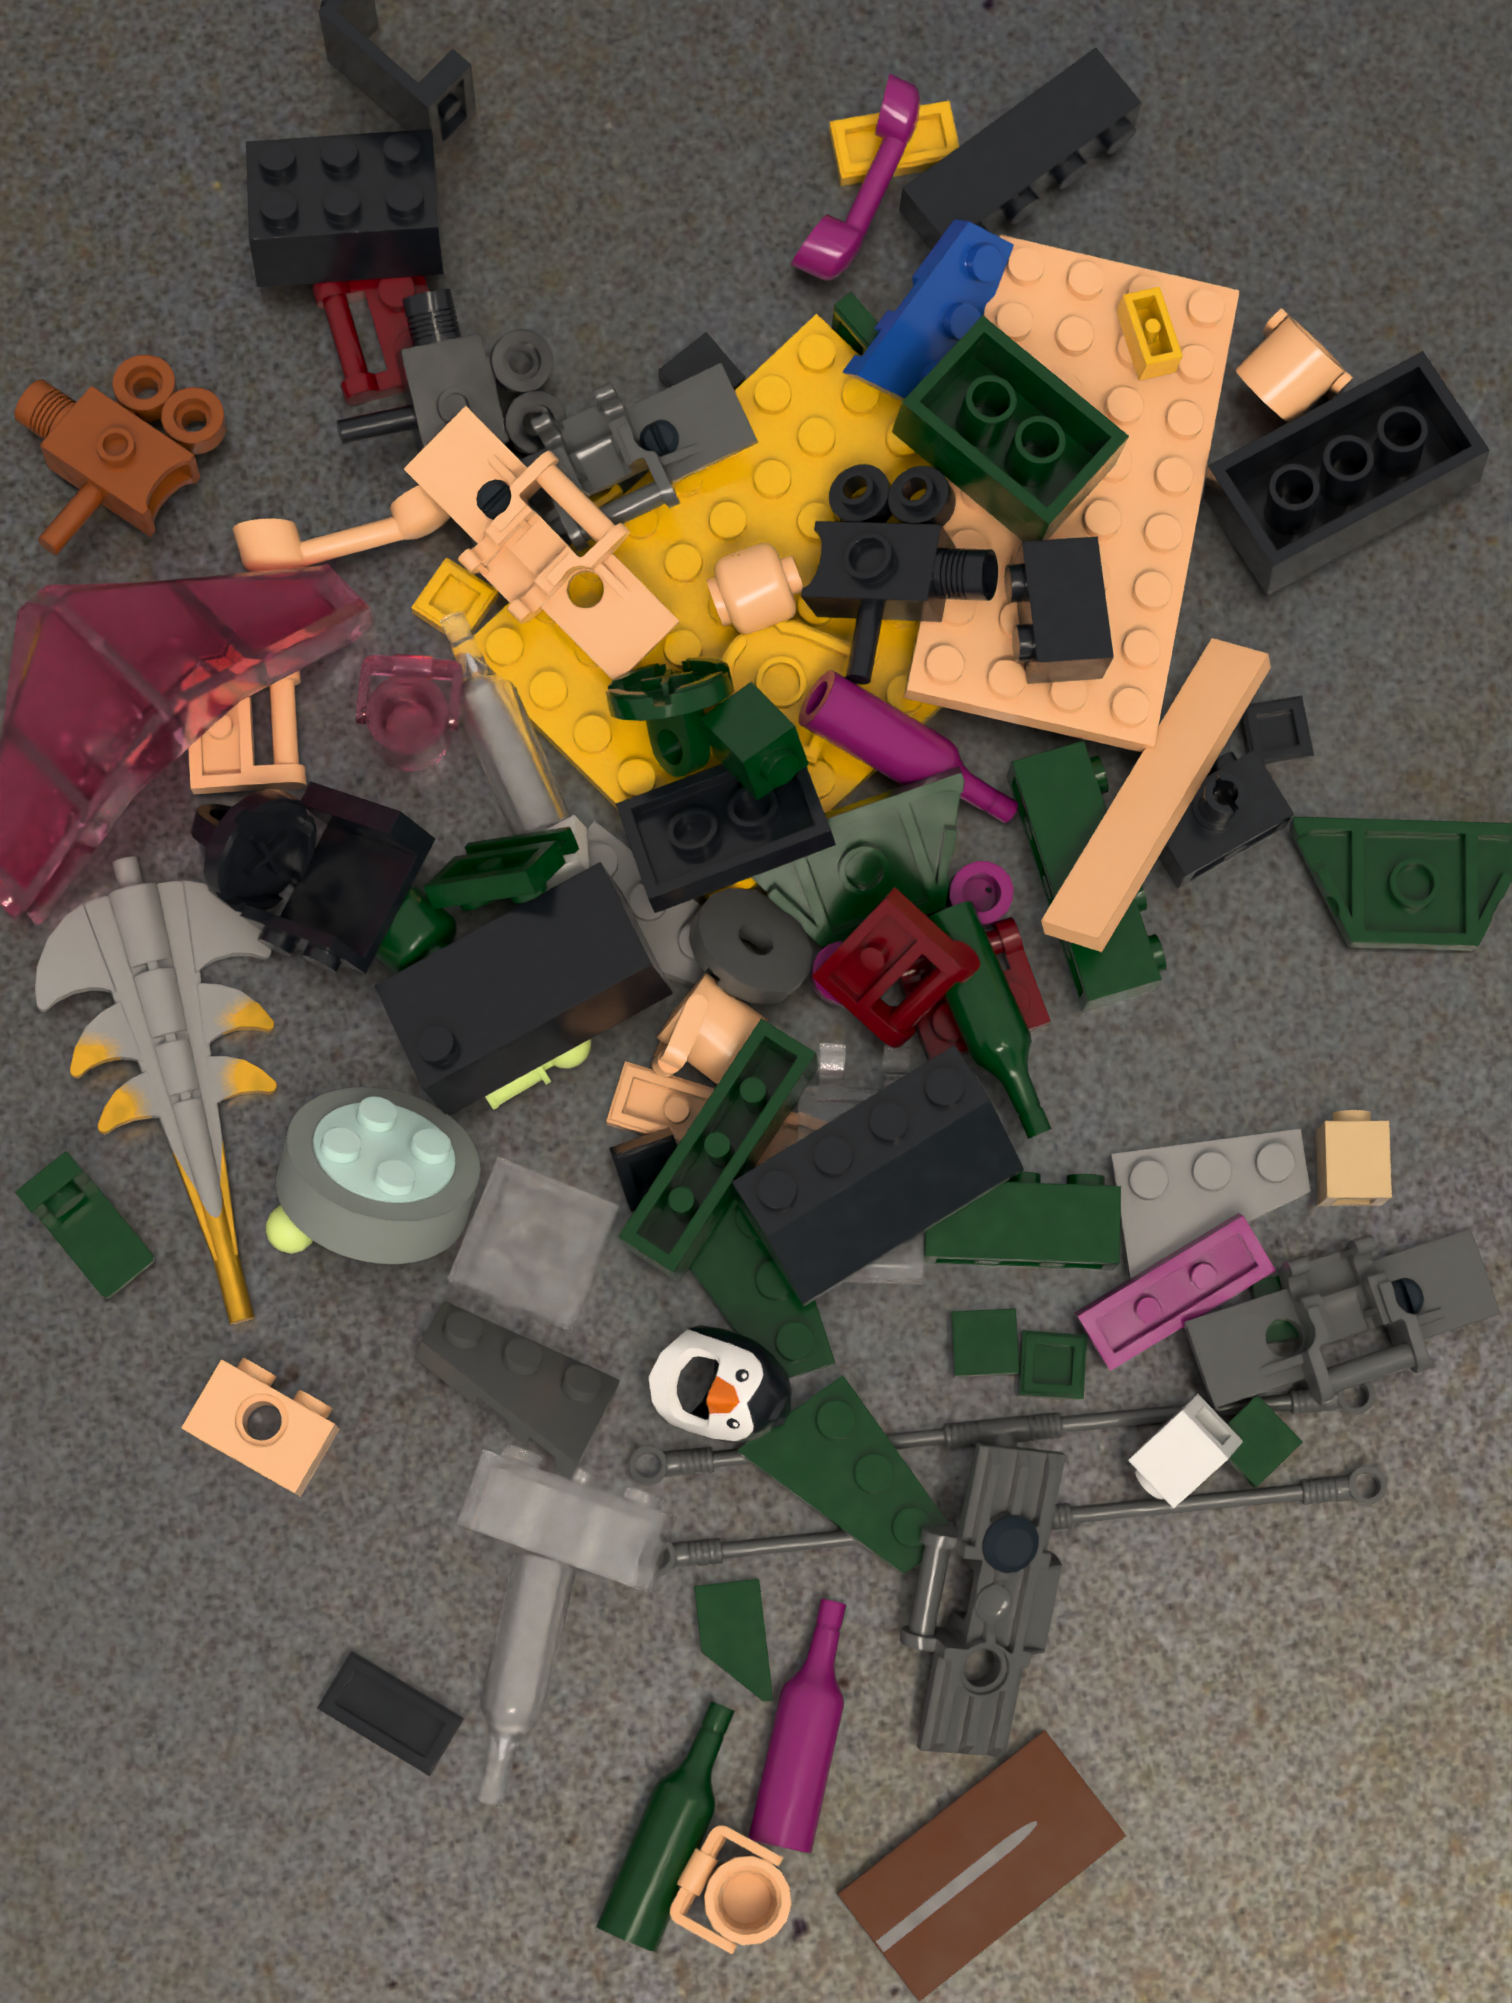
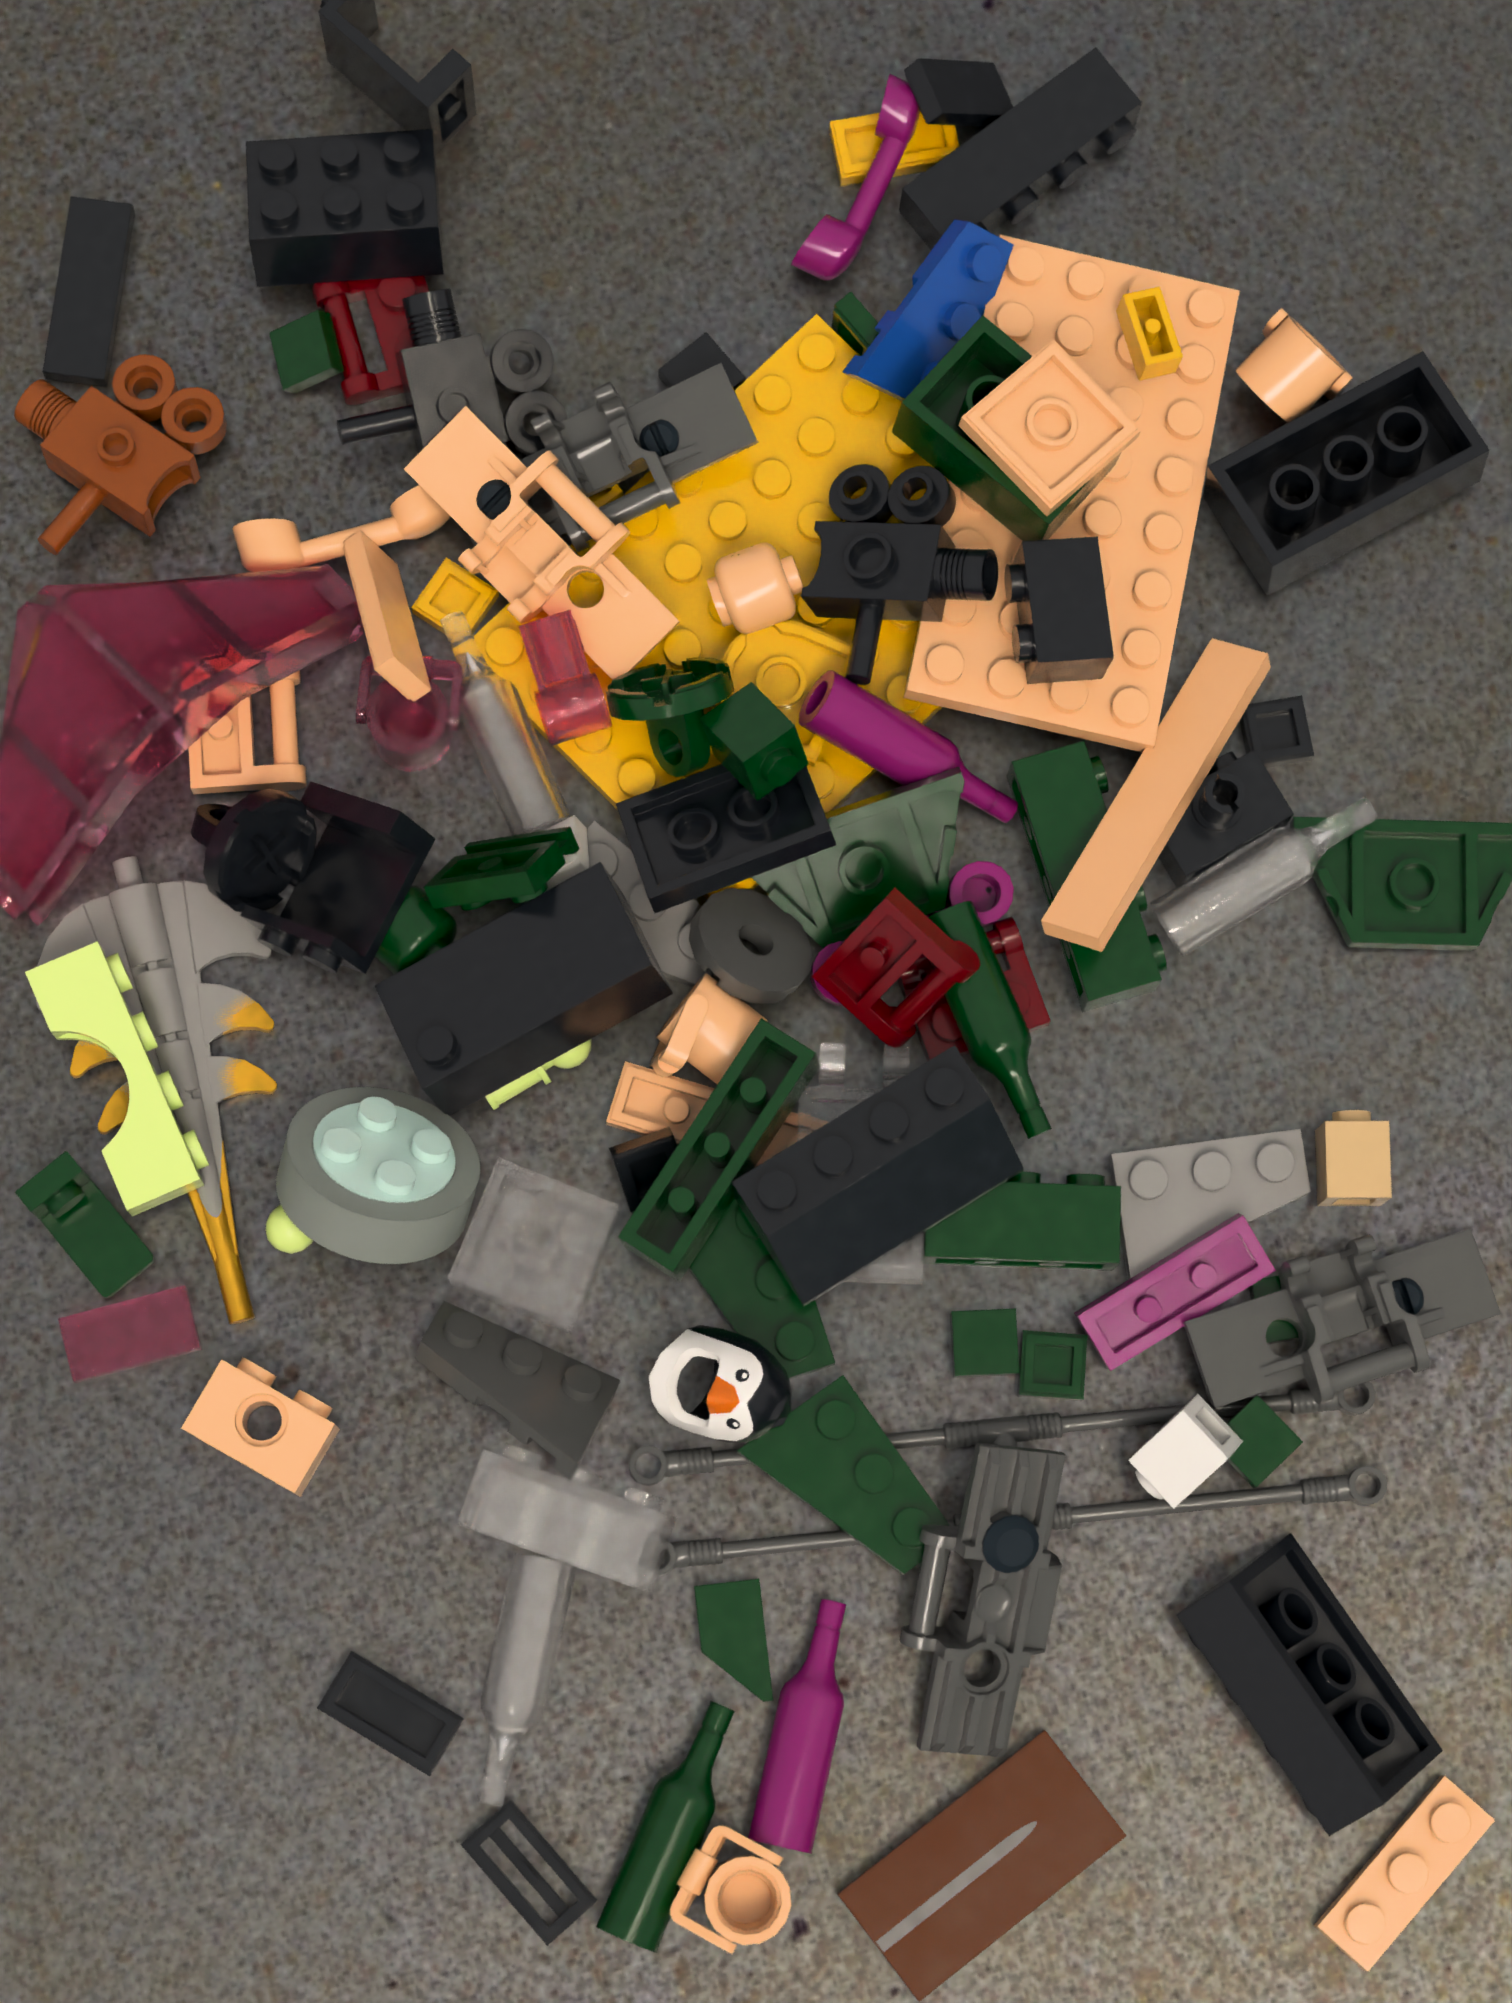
none -> yellowish green arch [25,941,209,1216]
none -> black tile [42,196,135,387]
none -> clear pink tile [58,1285,202,1383]
none -> dark green tile [269,310,344,394]
none -> light nougat tile [343,530,431,702]
none -> black tile [460,1800,598,1946]
none -> clear pink piece [518,610,612,746]
none -> black tile [904,58,1013,126]
none -> light nougat tile [958,339,1142,516]
none -> clear piece [1150,797,1378,957]
none -> black slope [1176,1533,1443,1836]
none -> light nougat plate [1314,1776,1495,1971]

